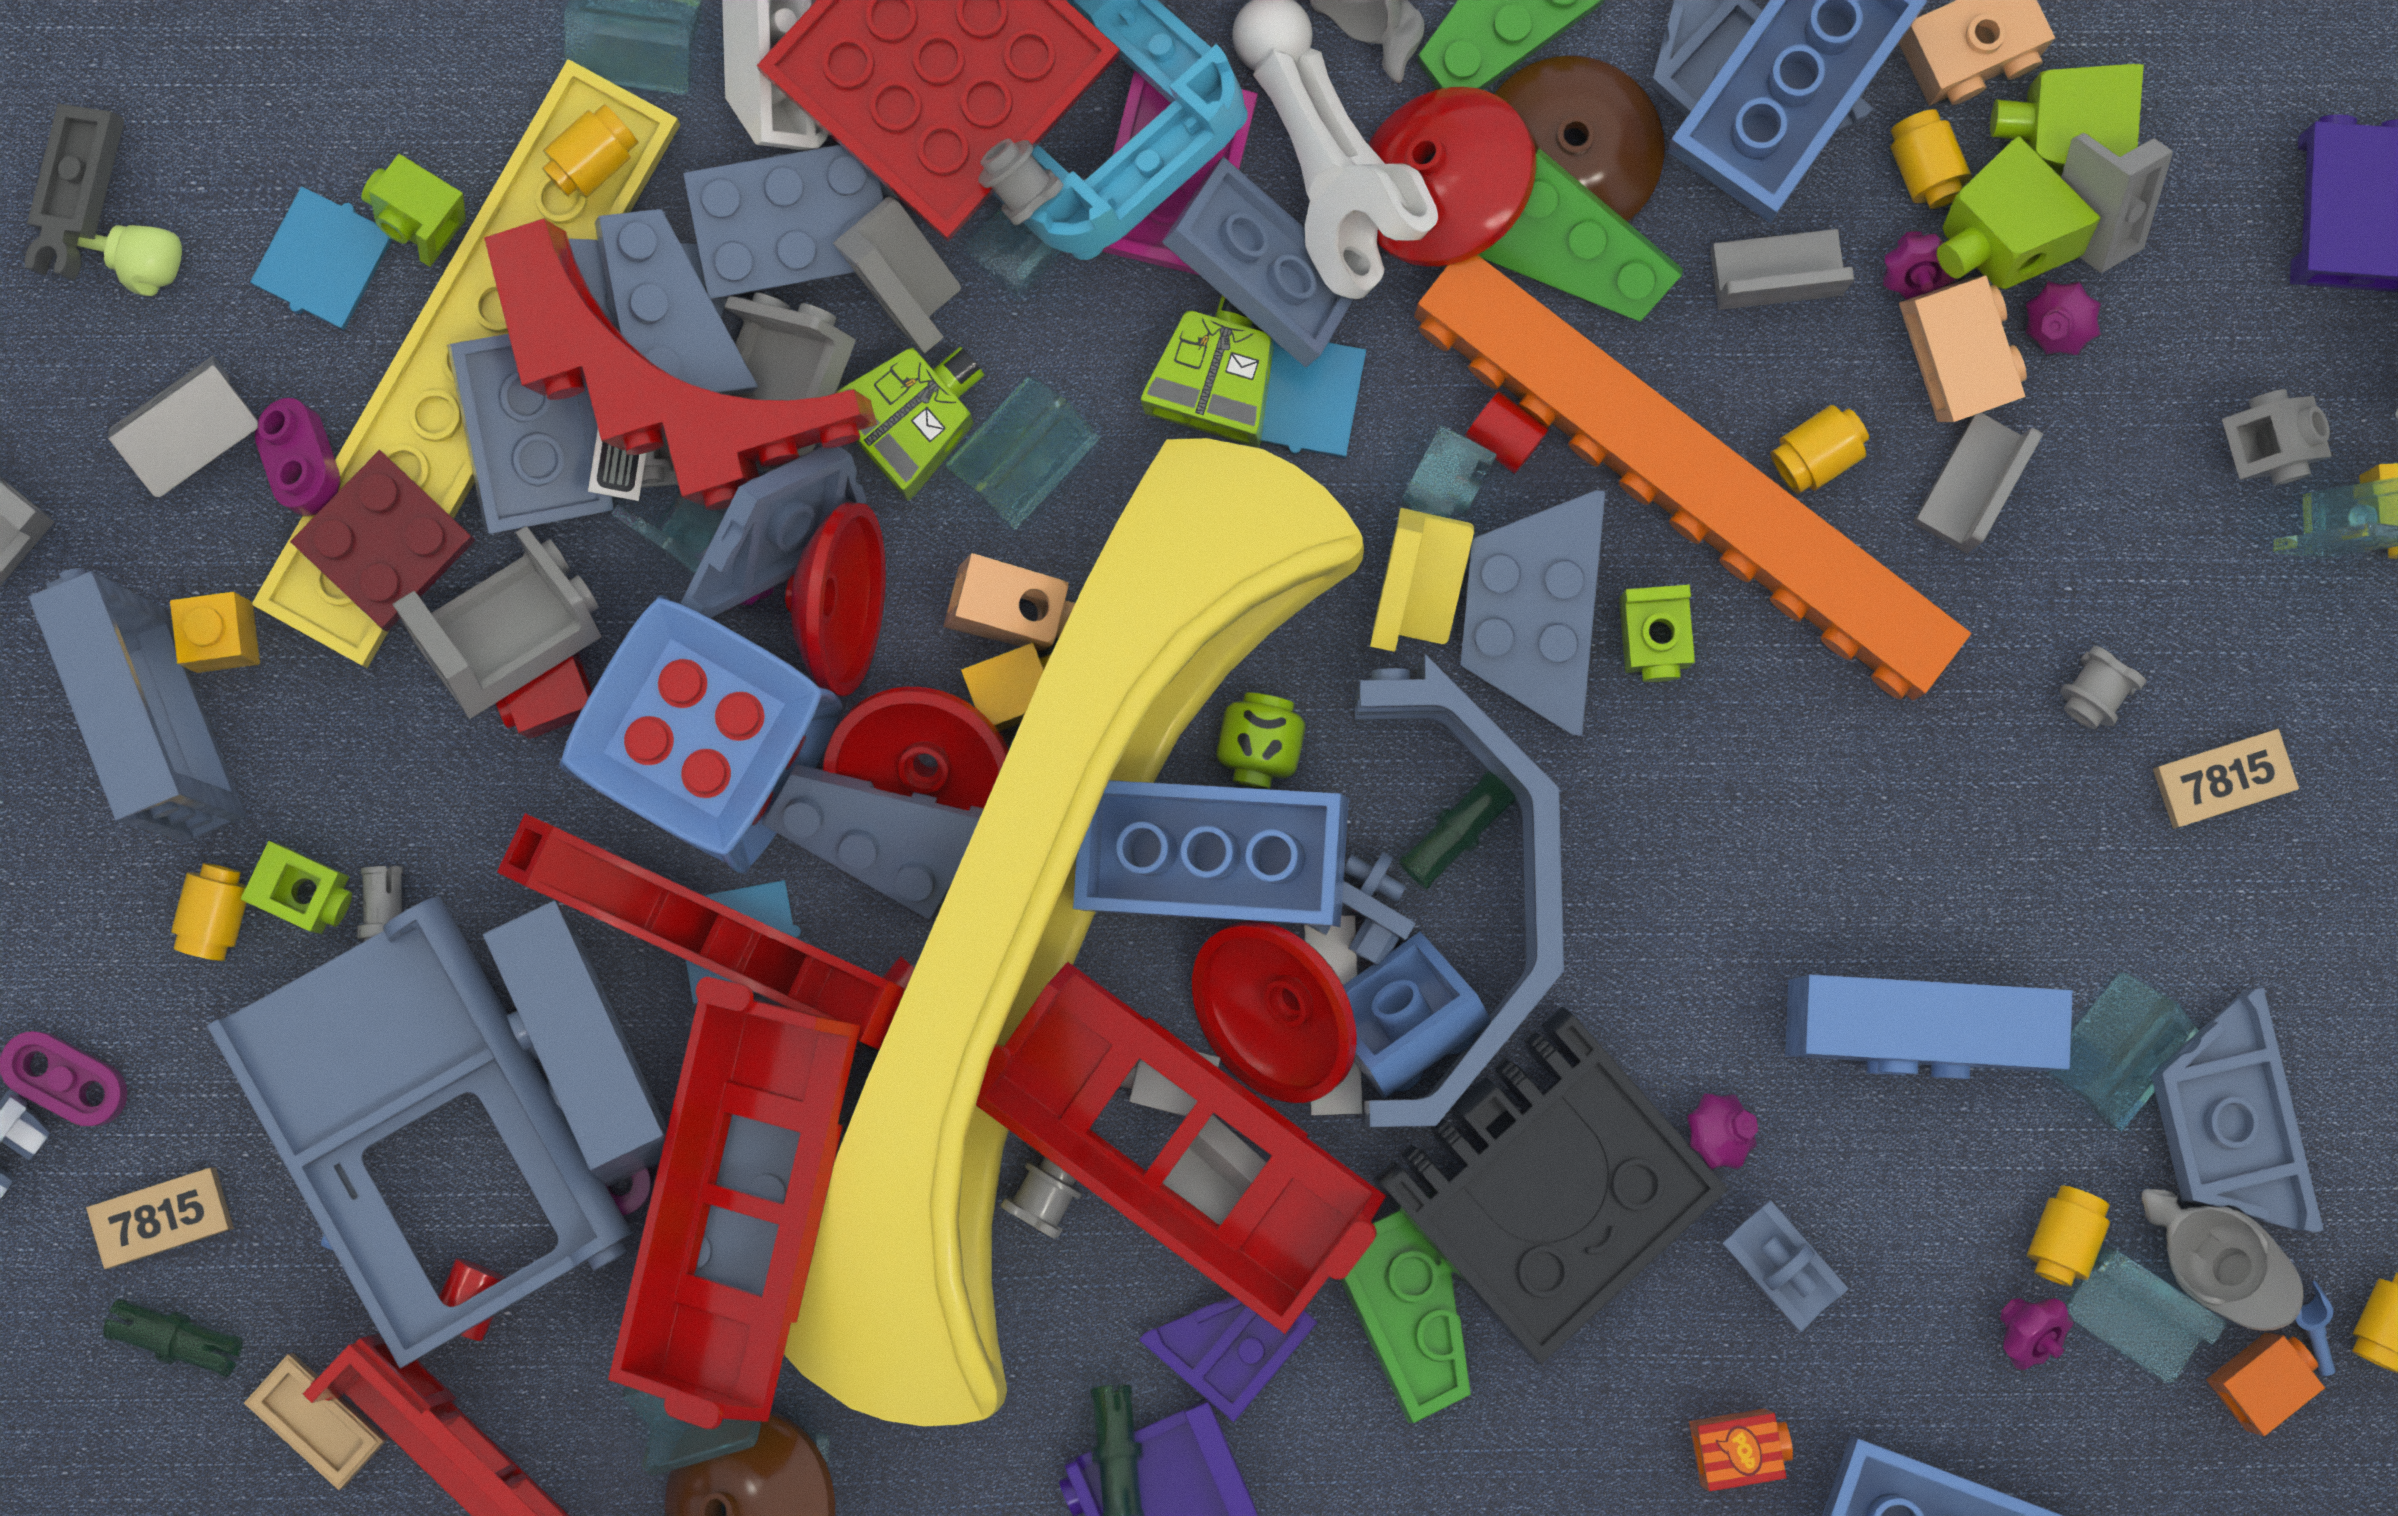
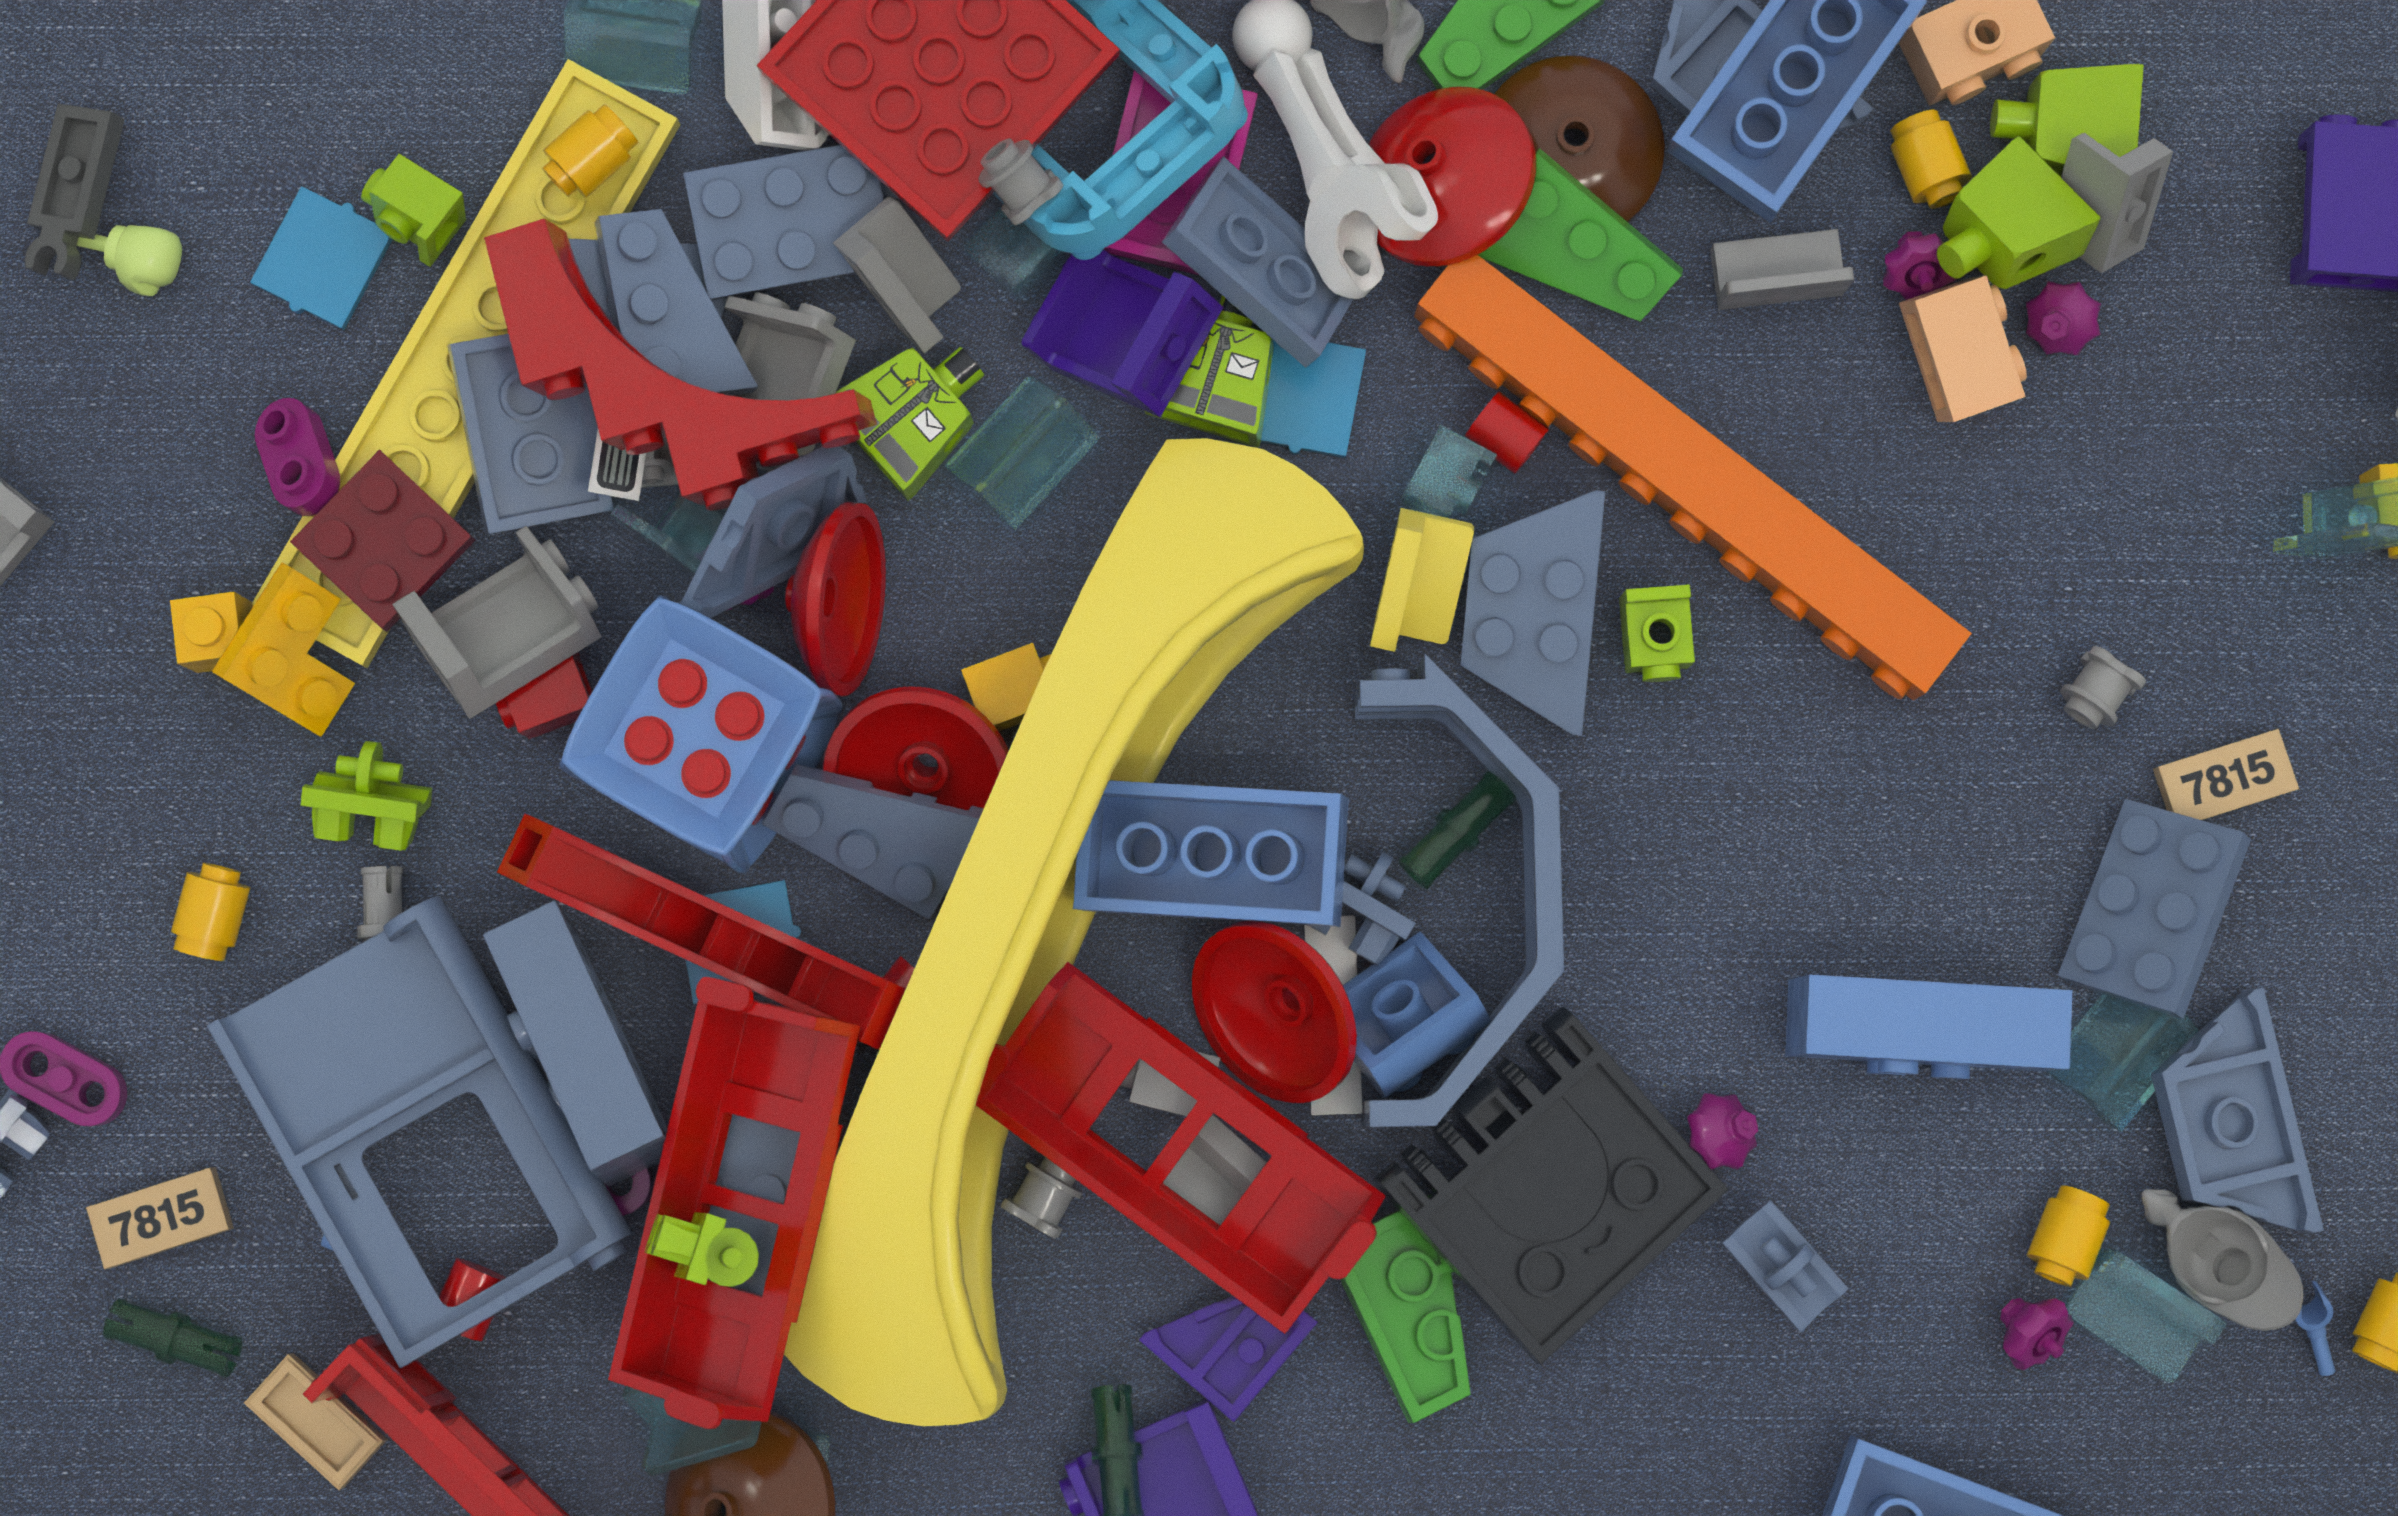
sand blue window [28,568,246,841] -> none
light grey panel [108,355,258,497] -> none
lime brick [241,841,352,934] -> none
light nougat torso [943,553,1075,651] -> none
lime head [1216,692,1306,789] -> none
brick [1689,1408,1793,1492] -> none
yellow brick [1770,405,1869,494] -> none
light grey panel [1912,413,2043,554] -> none
orange brick [2206,1332,2325,1436] -> none
light grey brick [2222,389,2332,486] -> none
none -> yellow plate [212,562,355,737]
none -> lime hips [301,741,432,851]
none -> lime hips [644,1212,759,1287]
none -> dark purple panel [1021,249,1223,417]
none -> sand blue plate [2058,799,2251,1019]

